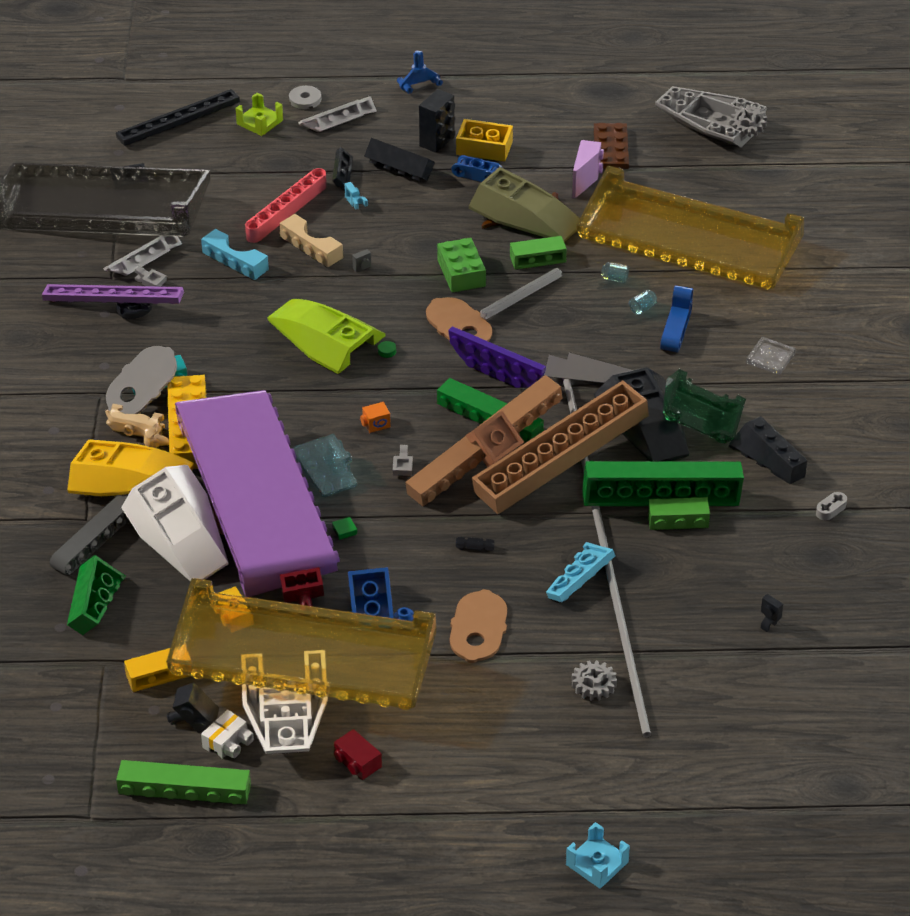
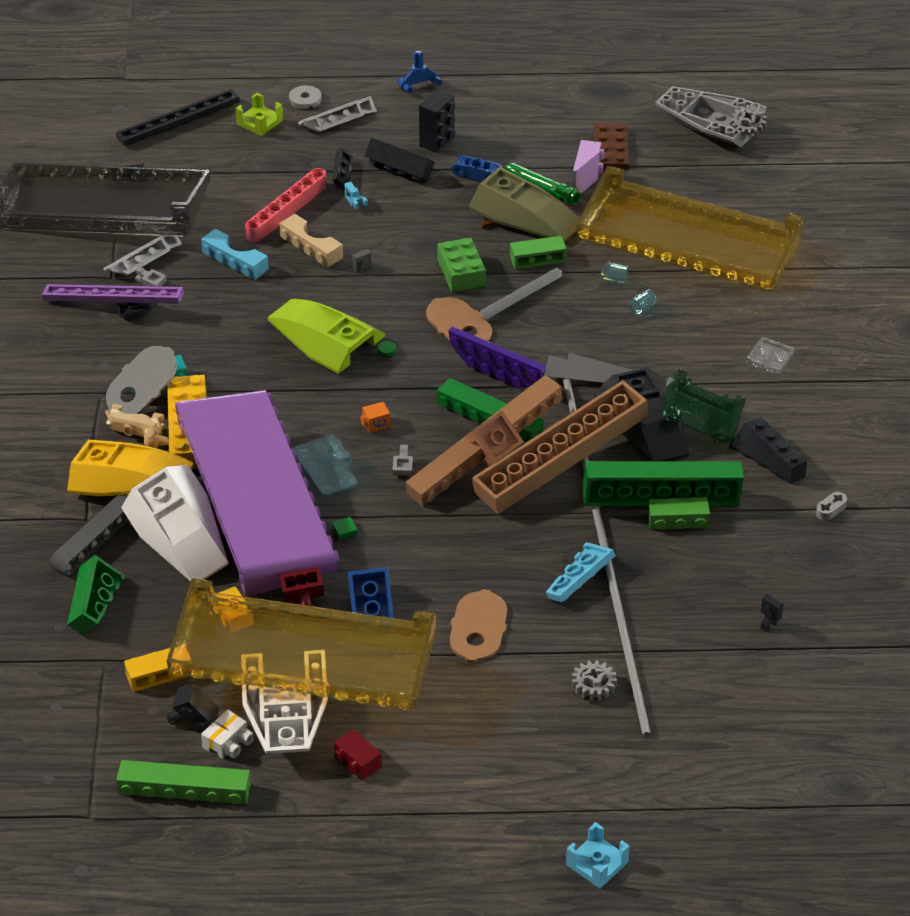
blue plate [394,607,414,626] -> none
yellow brick [456,119,513,162] -> none
black axle [456,536,495,551] -> none
blue beam [660,285,693,352] -> none
none -> green cylinder [506,163,581,205]

